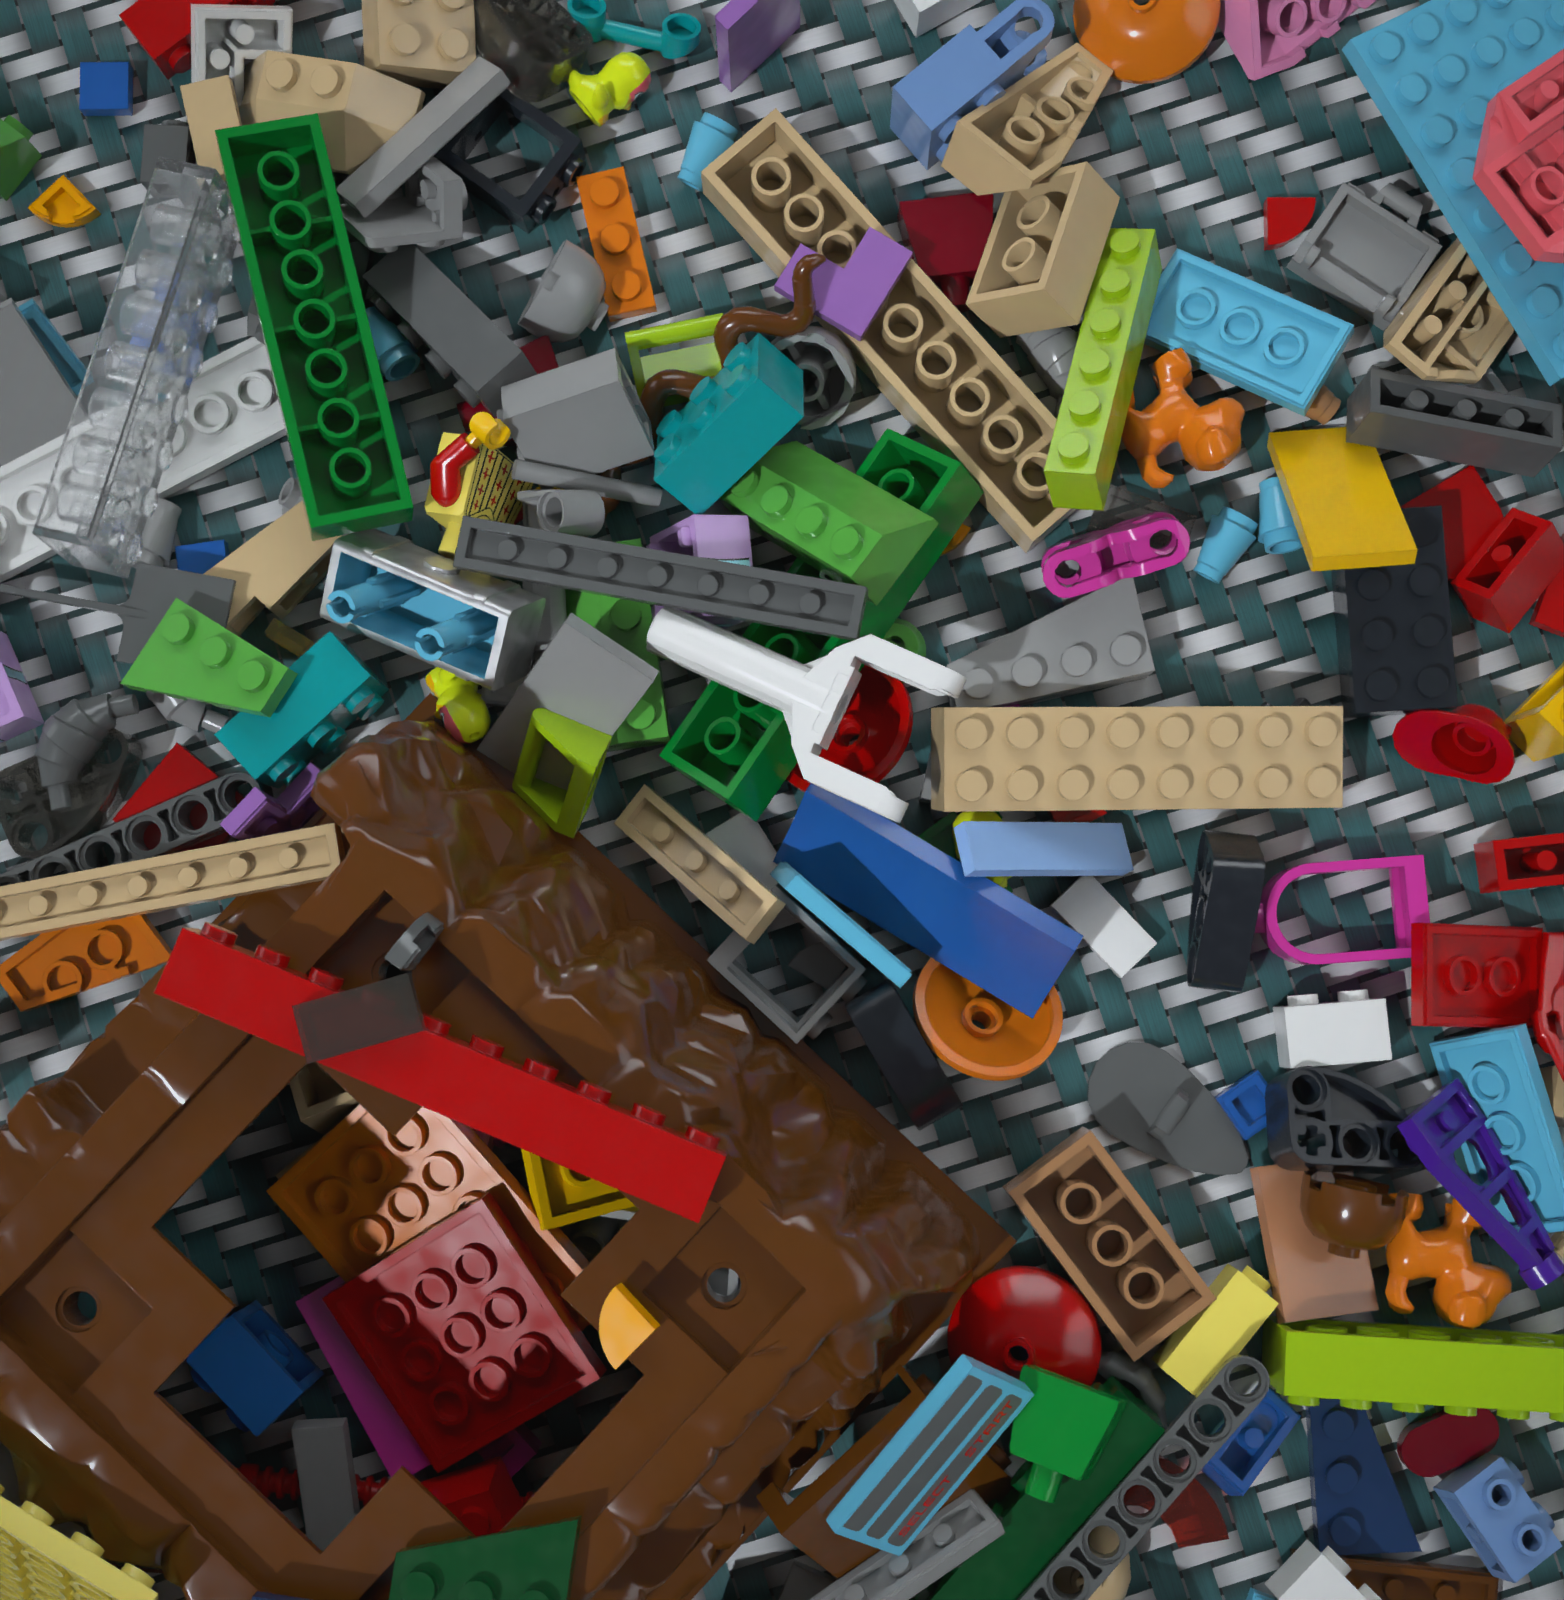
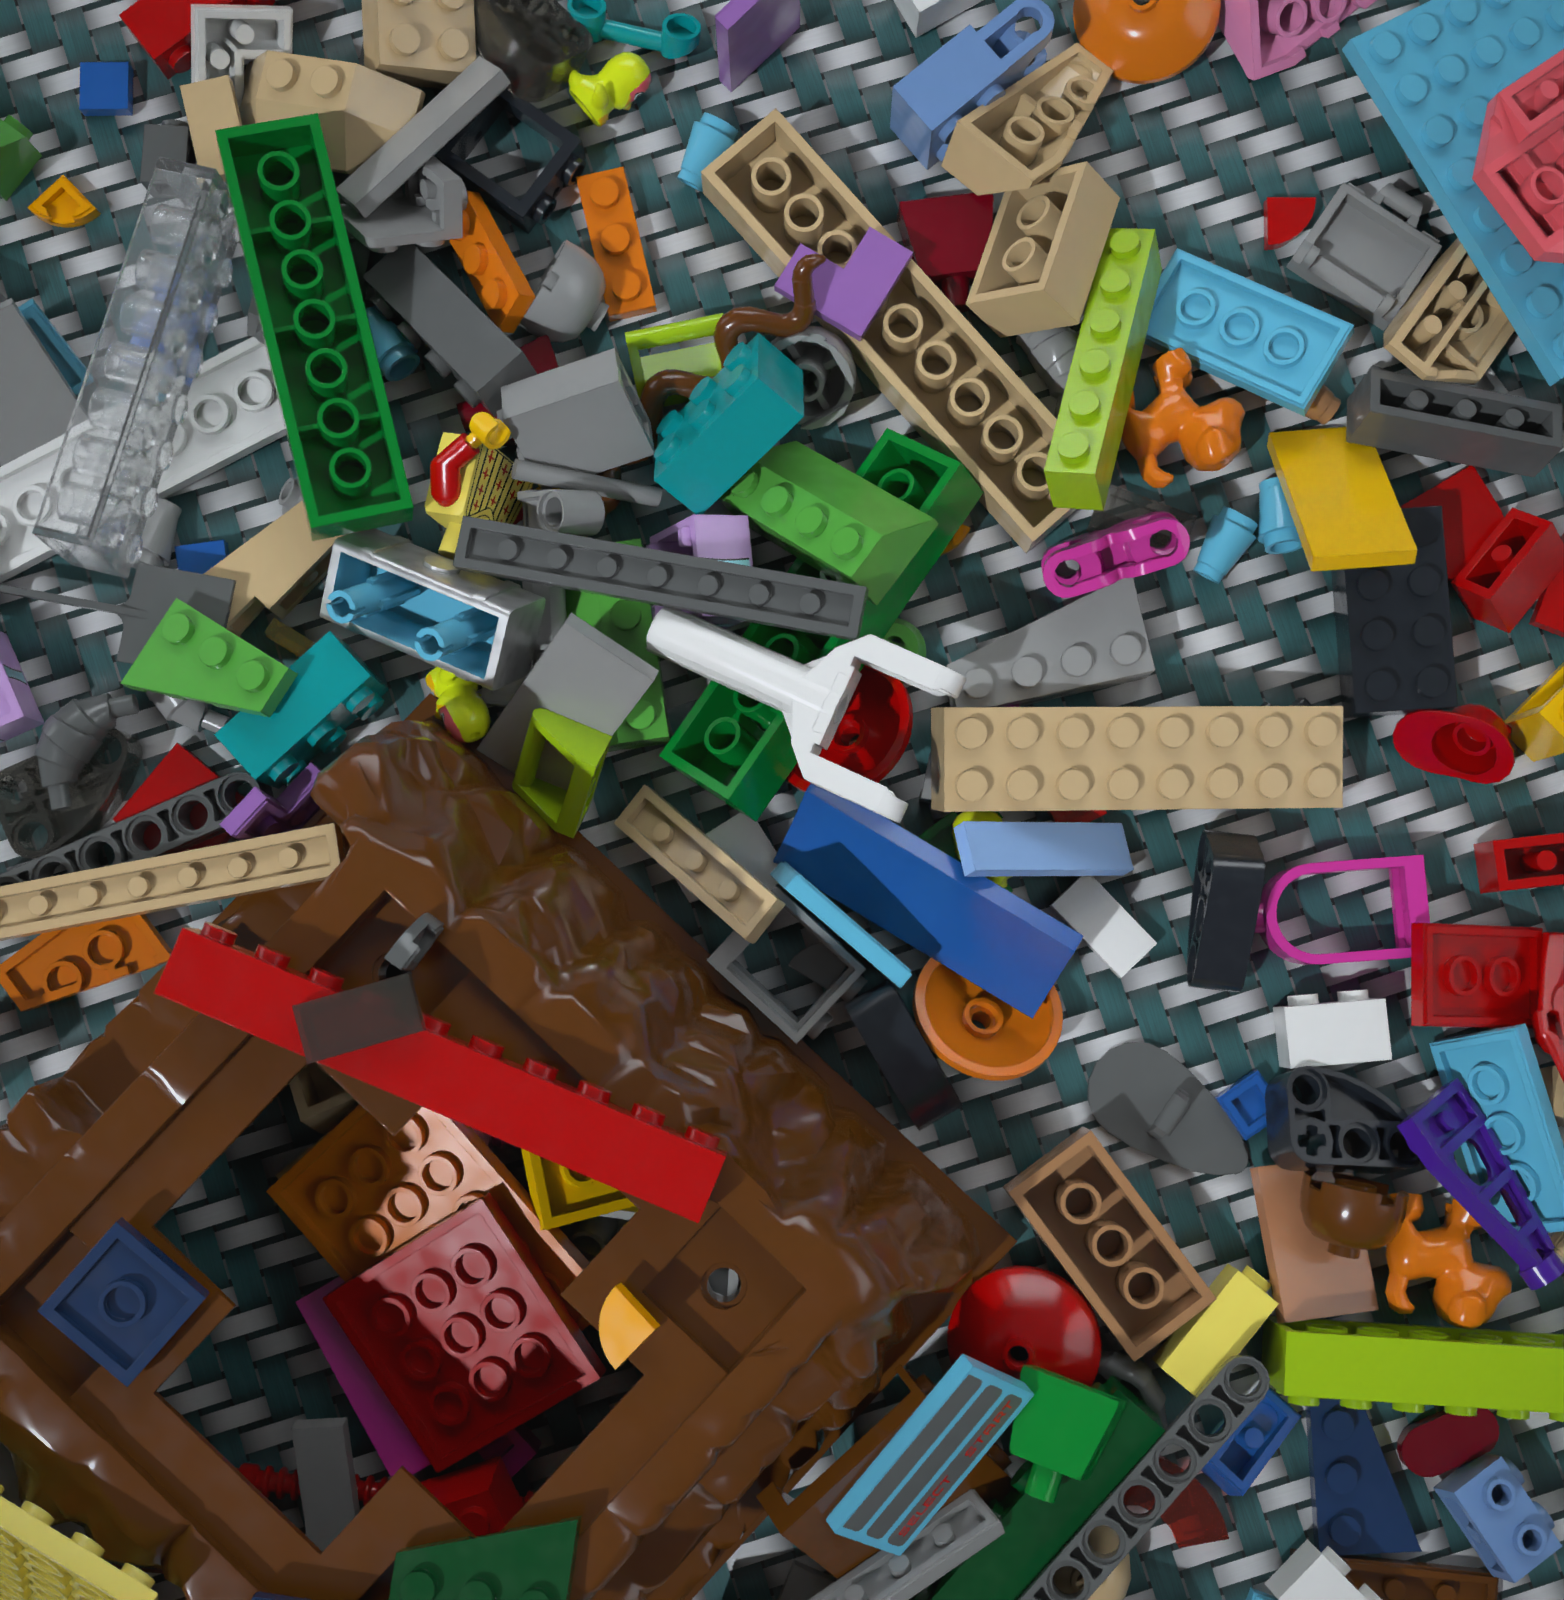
blue brick [186,1300,325,1437] -> none
none -> dark blue plate [38,1217,210,1387]
none -> orange plate [449,191,536,333]

